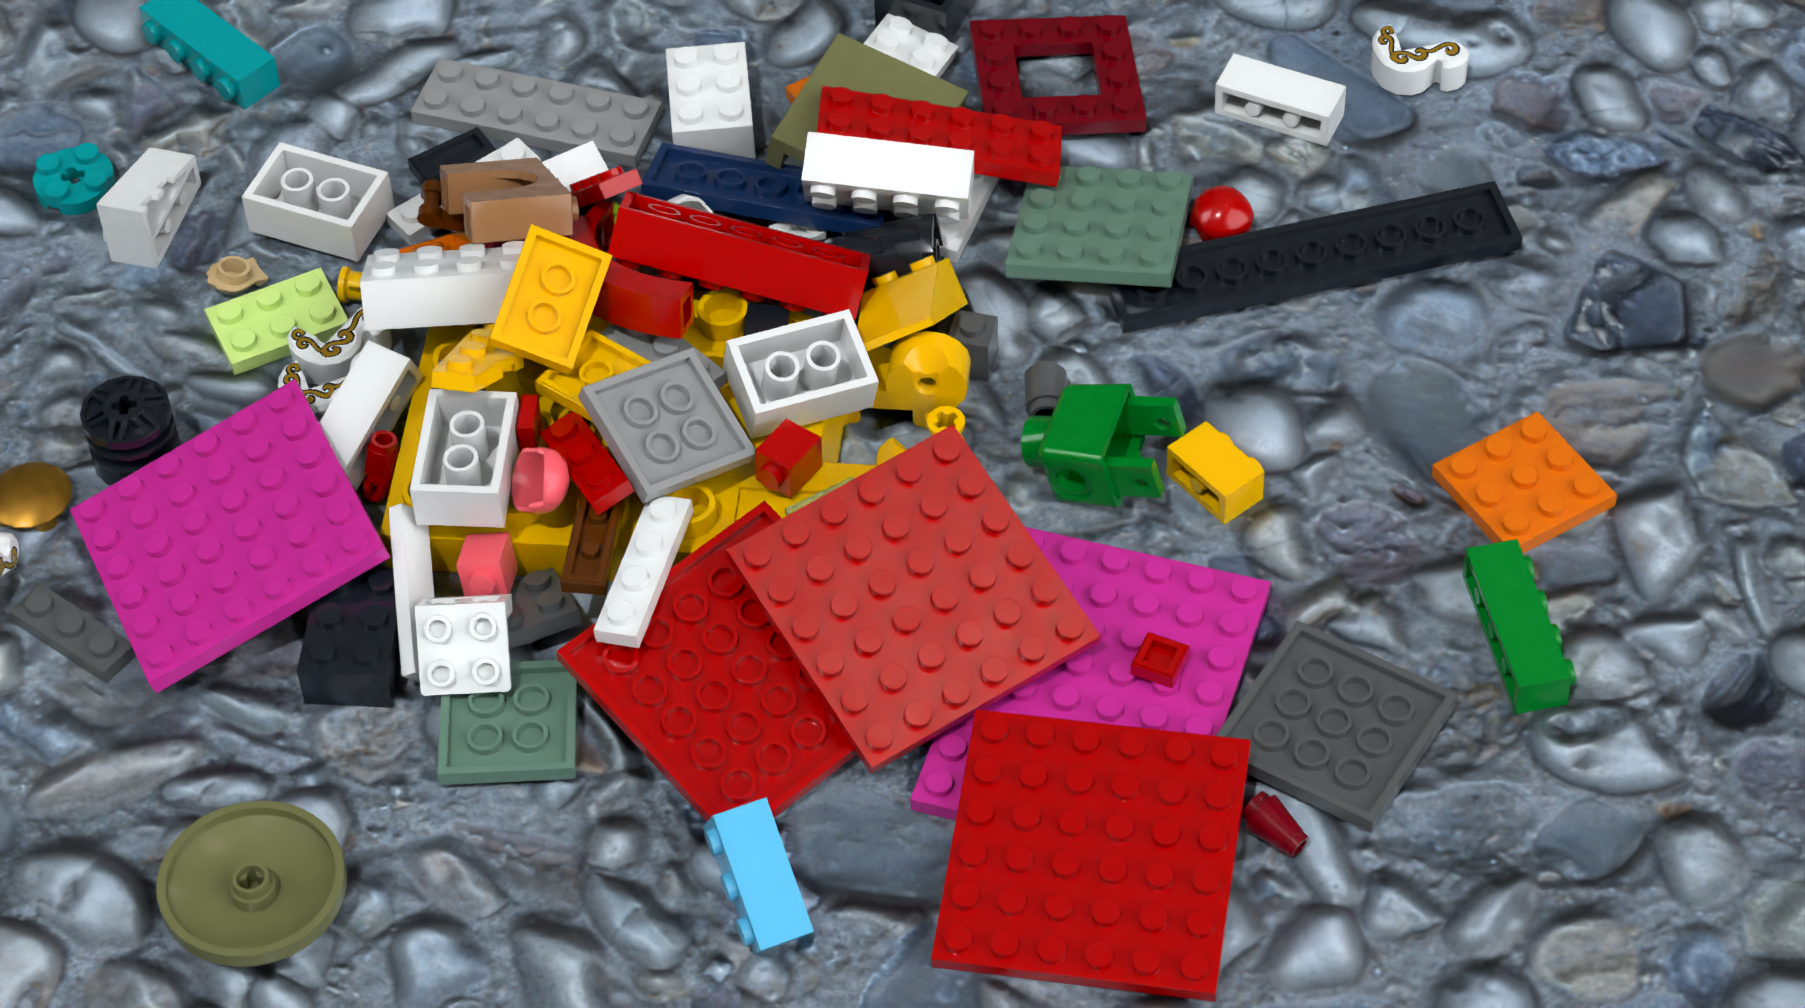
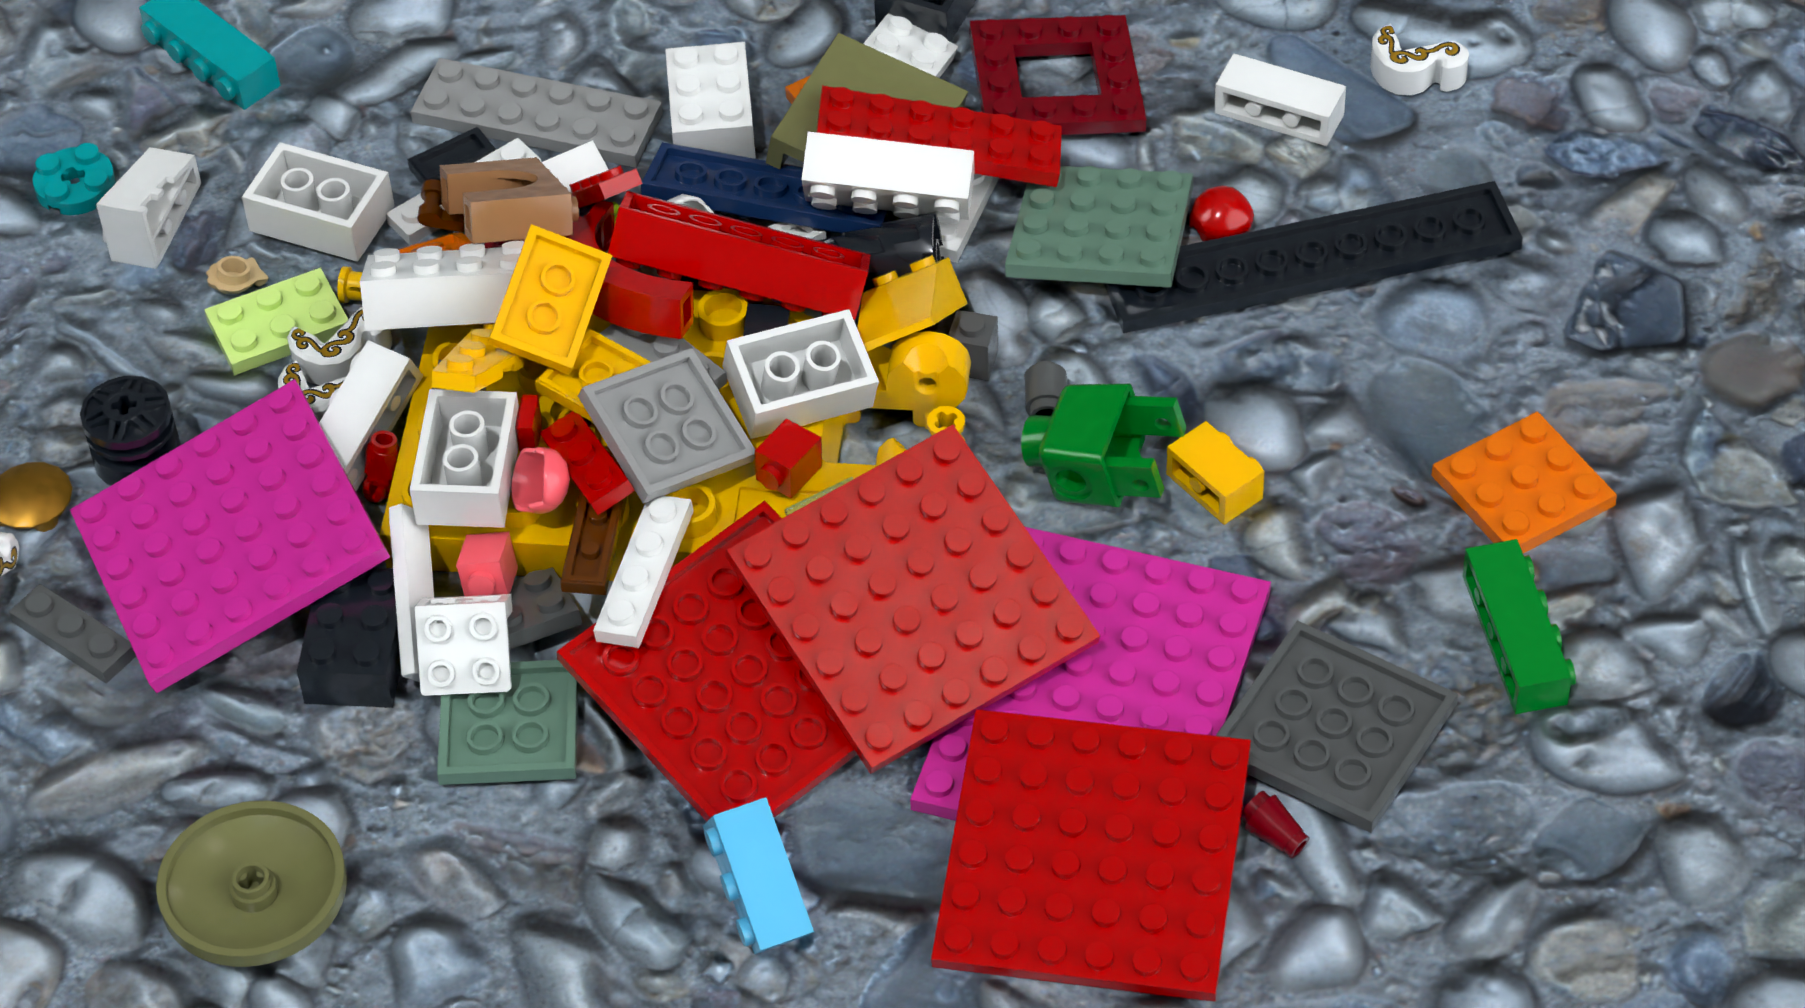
red tile [1130,632,1190,688] -> none

